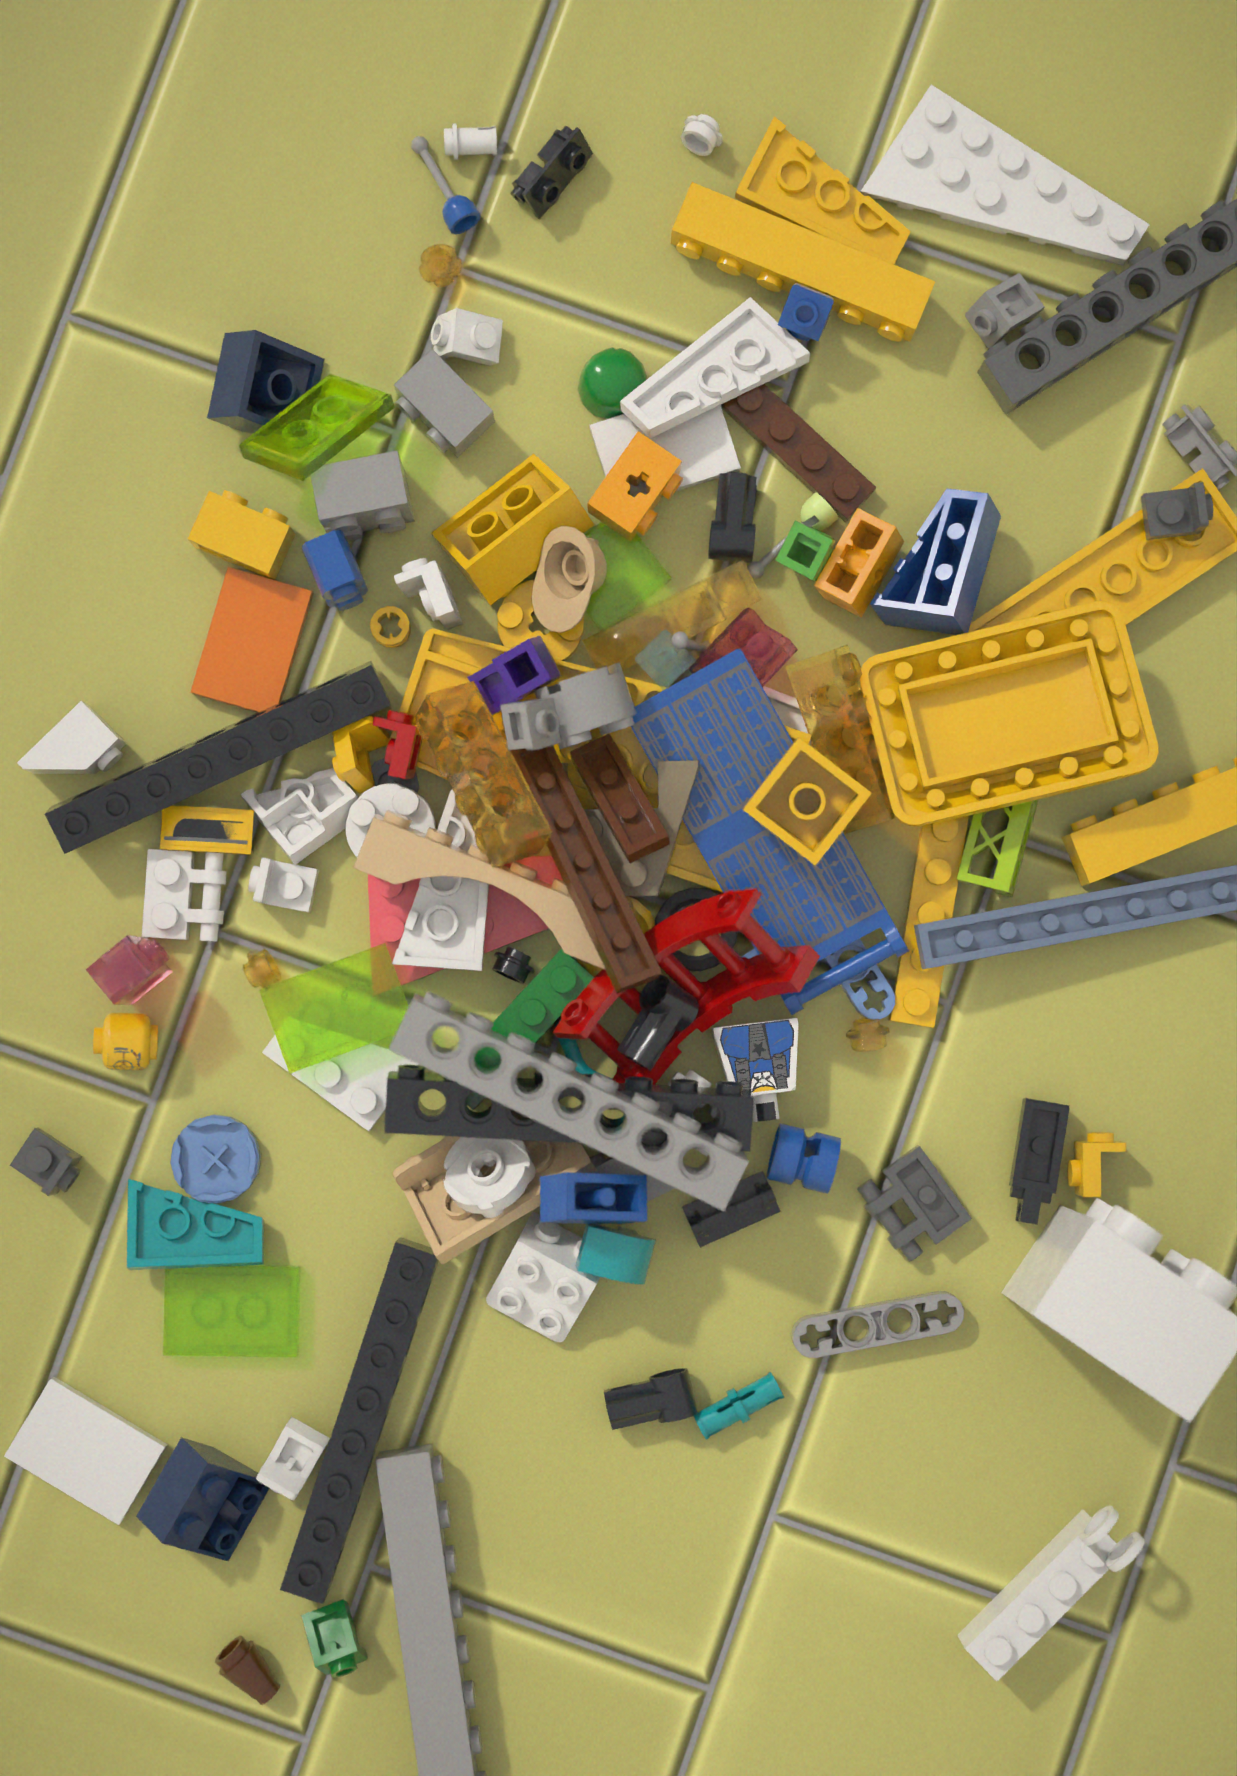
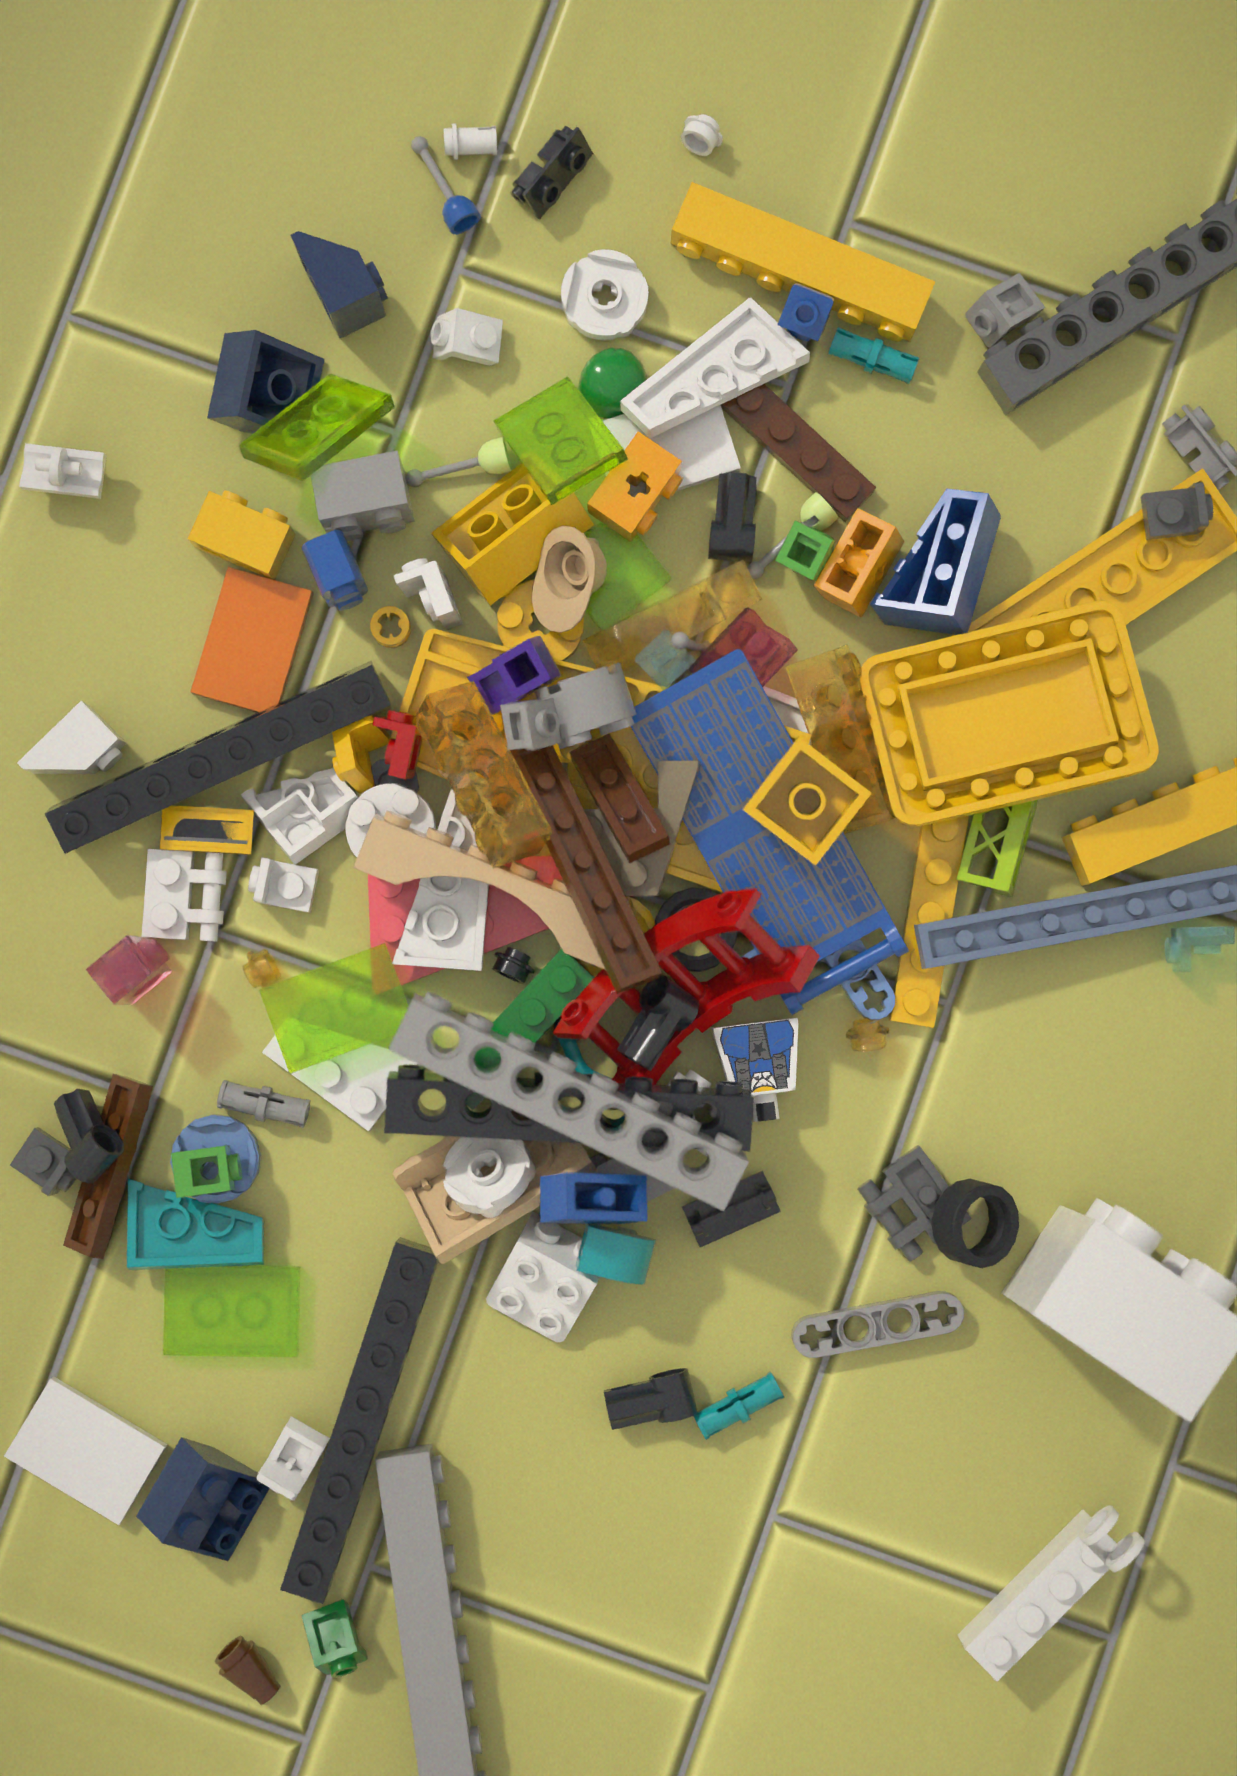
yellow head [93,1013,158,1070] -> none
light grey brick [394,349,495,457] -> none
clear yellow plate [419,244,462,287] -> none
yellow wing [735,116,911,265] -> none
blue wheel [766,1123,841,1194] -> none
white wing [860,85,1150,266] -> none
black hinge [1009,1098,1070,1225] -> none
yellow bracket [1067,1132,1127,1197] -> none
none -> white hips [19,443,106,499]
none -> black piece [54,1089,125,1183]
none -> reddish brown plate [63,1074,153,1259]
none -> bright green brick [171,1145,242,1198]
none -> light grey pin [217,1080,311,1128]
none -> dark blue slope [290,231,388,339]
none -> hinge [406,437,512,487]
none -> clear neon green tile [493,376,628,505]
none -> white plate [561,250,648,340]
none -> teal pin [828,327,920,384]
none -> black tyre [932,1178,1019,1268]
none -> clear light blue bracket [1165,926,1235,972]

